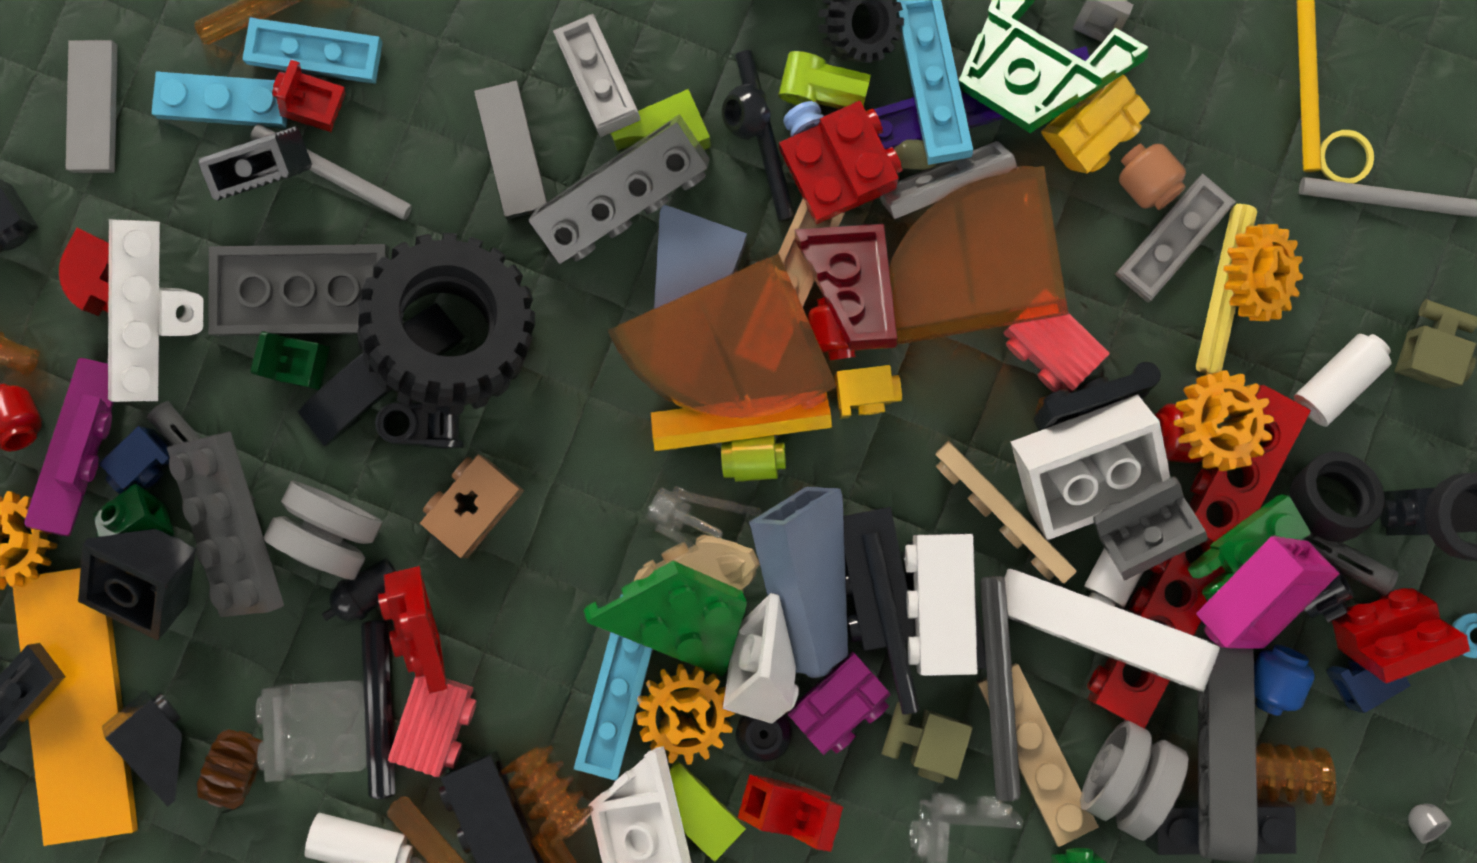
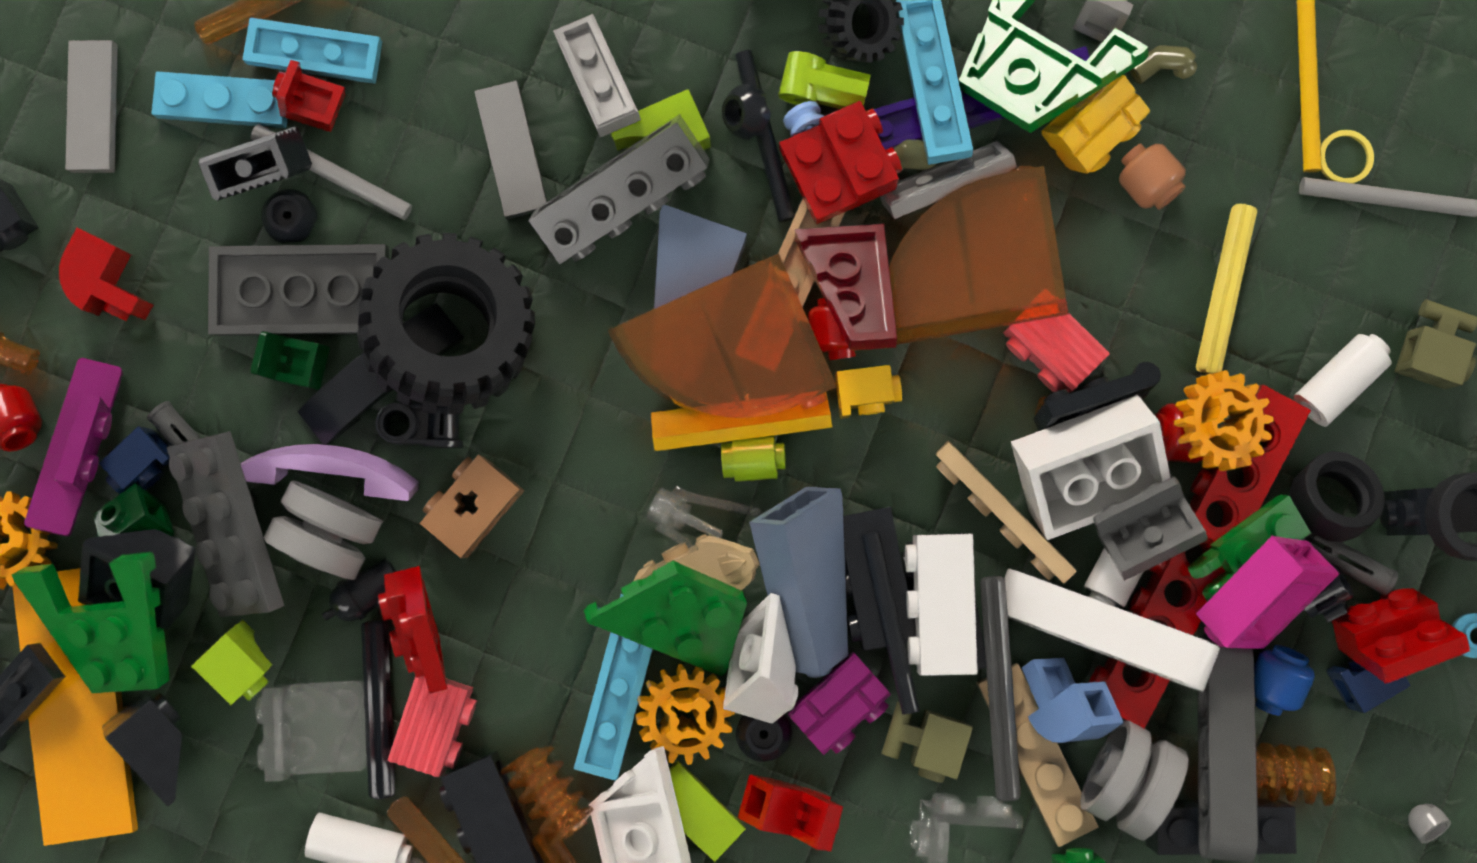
white plate [108,219,203,402] -> none
reddish brown gear [197,729,264,810] -> none
light grey tile [1115,174,1236,303] -> none
light orange gear [1223,224,1303,321] -> none
none -> green wing [12,552,170,693]
none -> lime arch [192,619,273,705]
none -> lavender slope [241,444,419,501]
none -> black plate [261,189,318,243]
none -> medium blue brick [1022,658,1124,743]
none -> olive arm [1129,45,1197,84]

